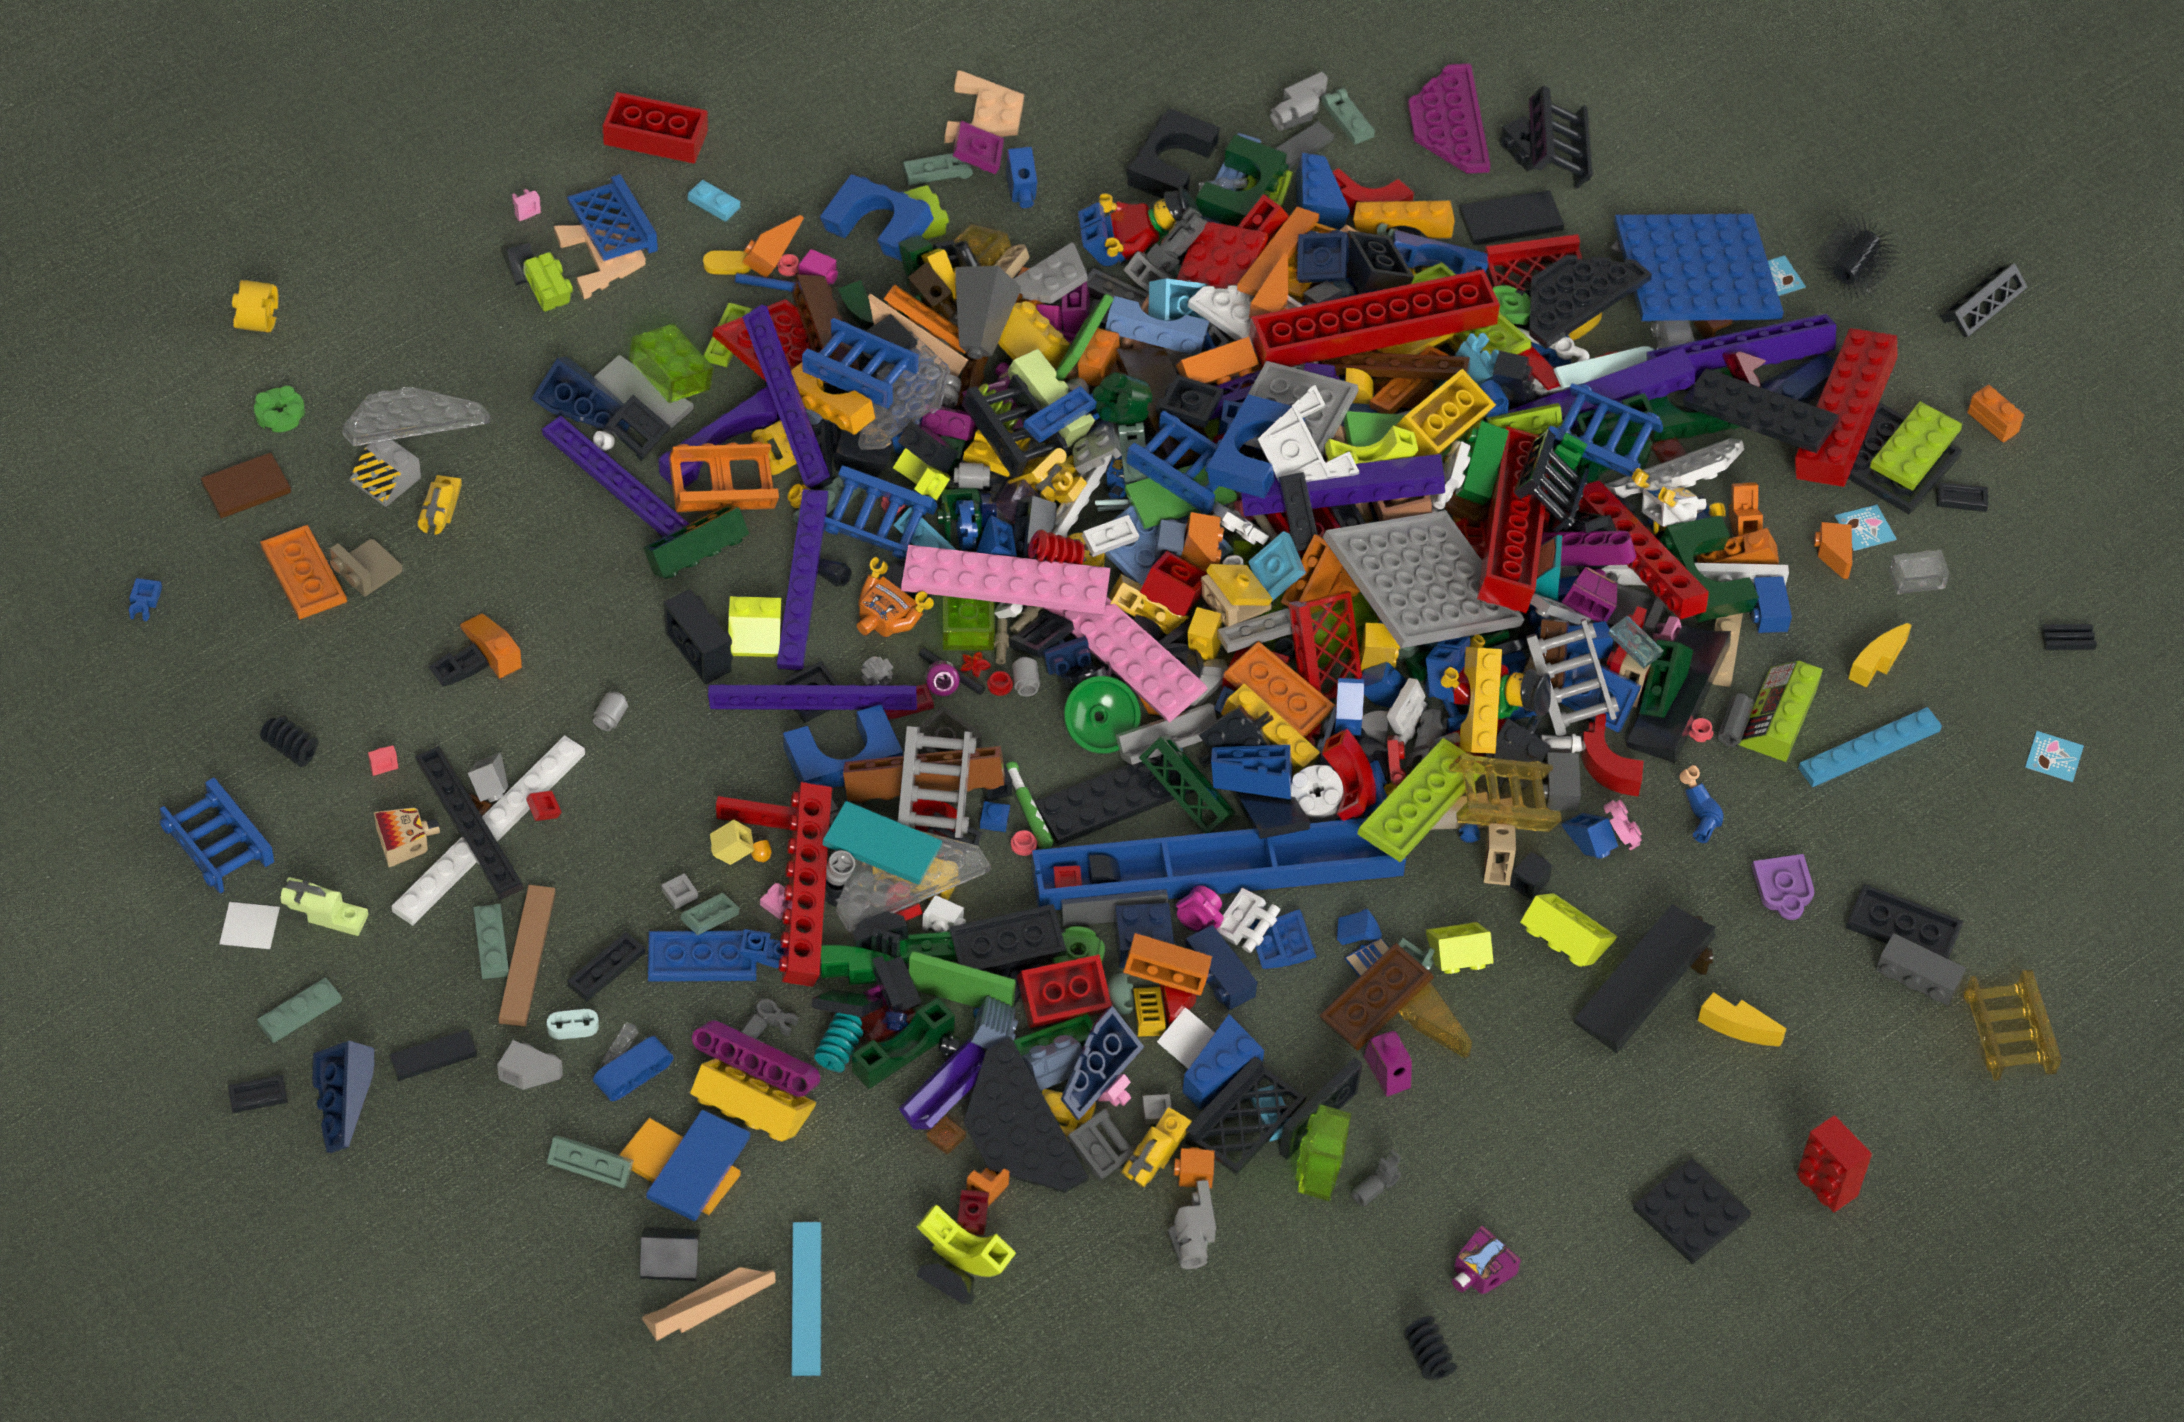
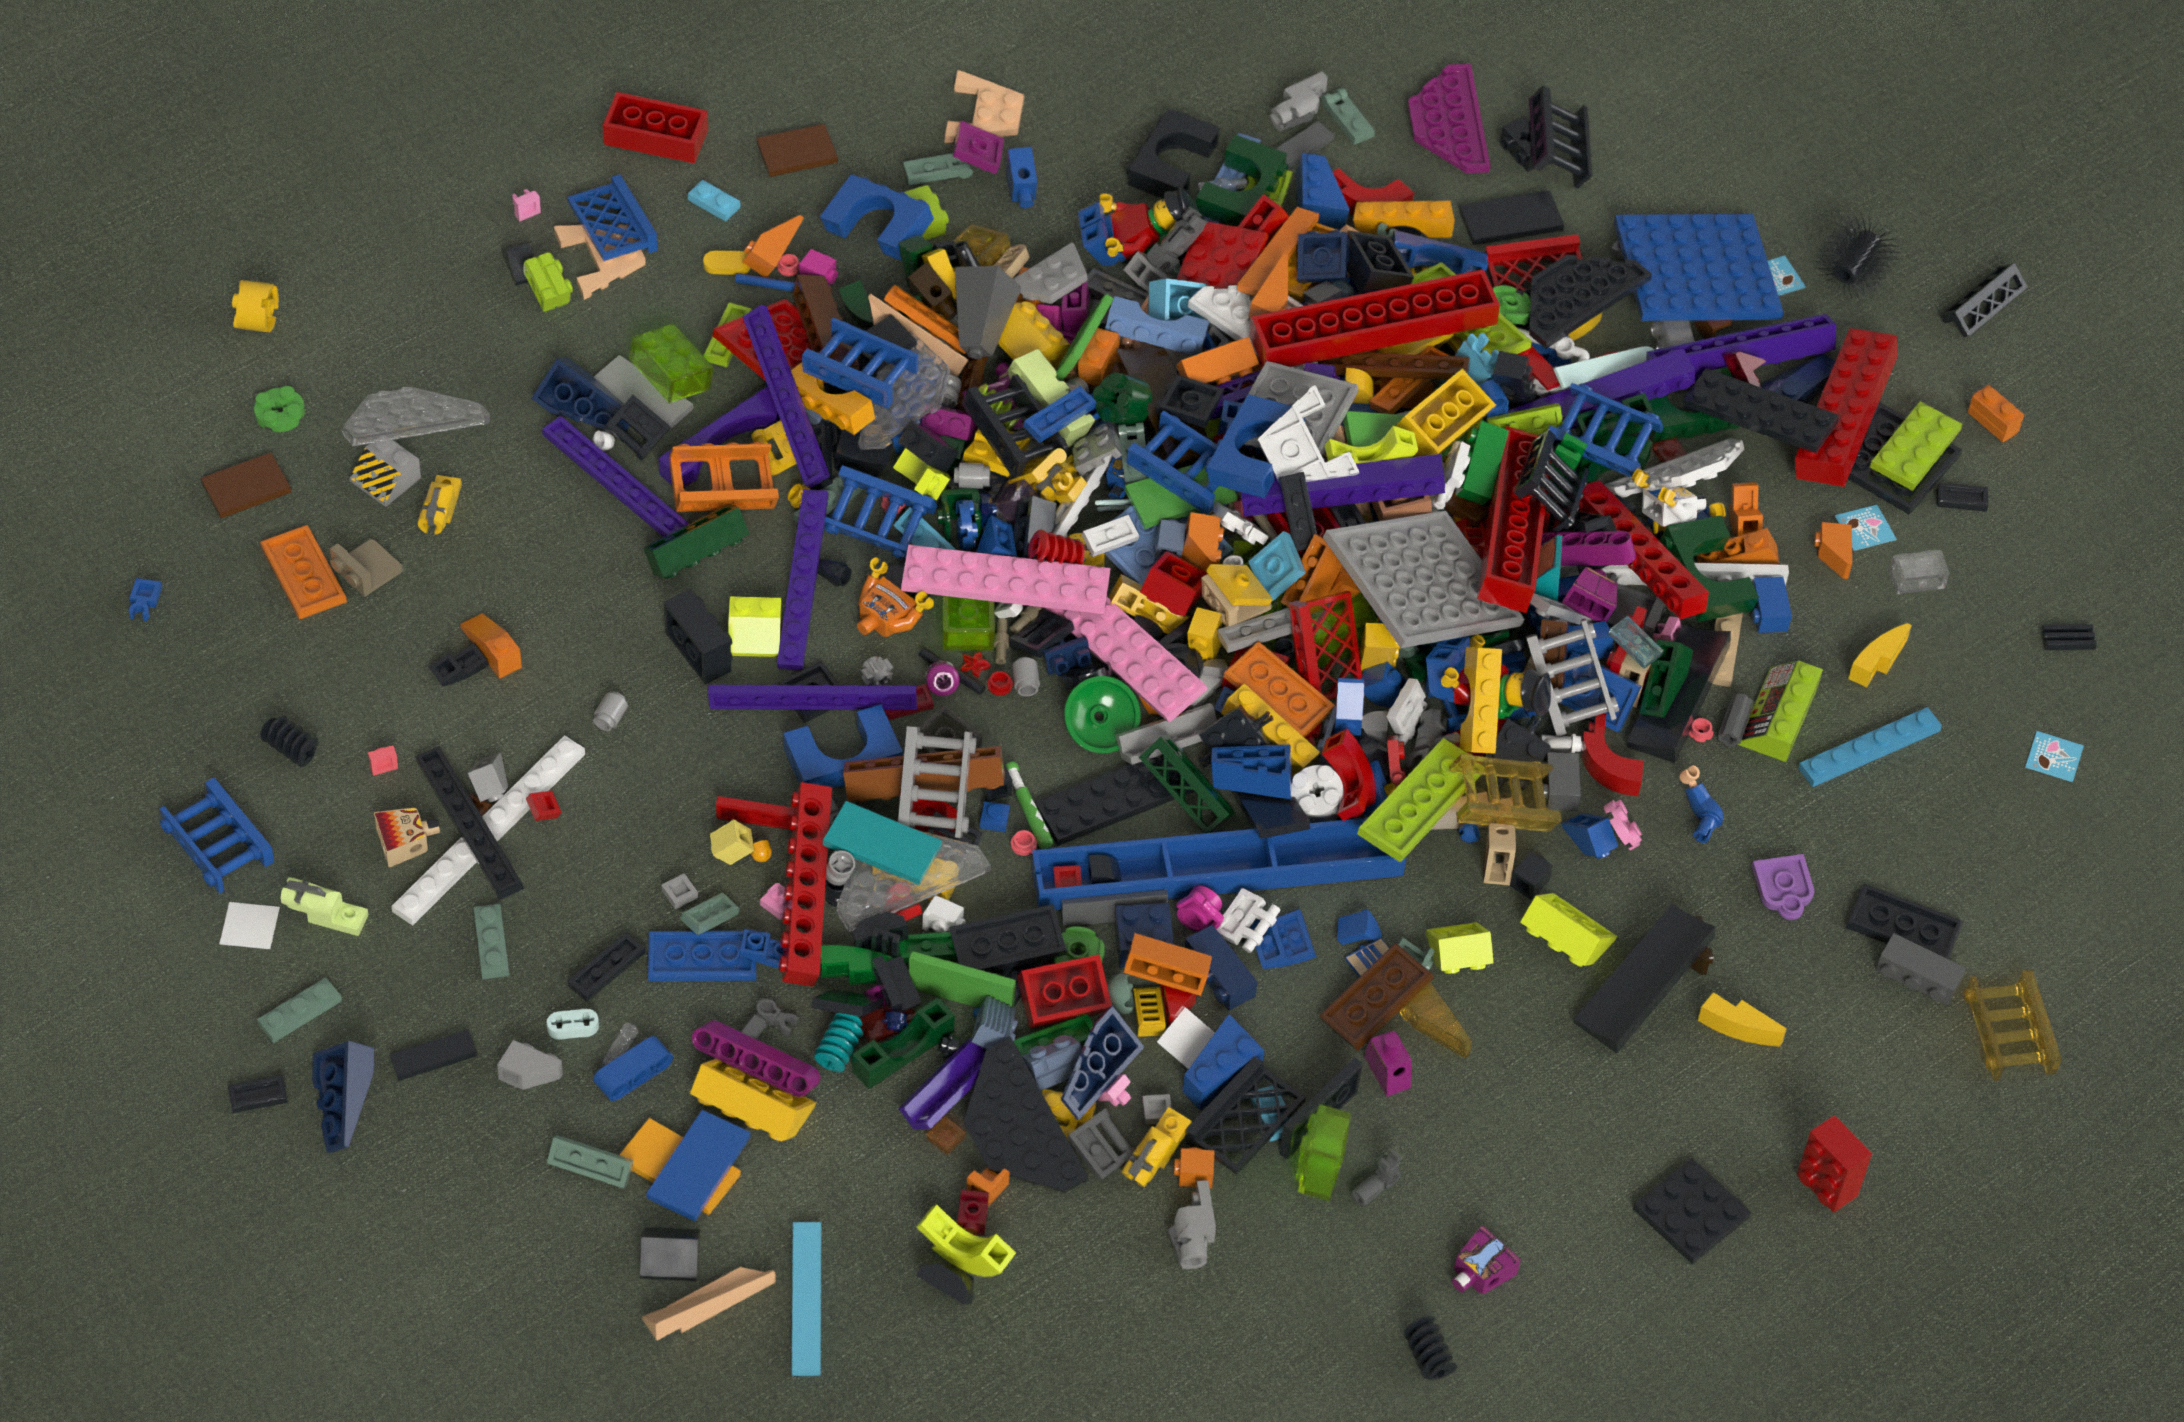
medium nougat tile [499,885,556,1027] -> none
none -> reddish brown tile [756,124,838,177]

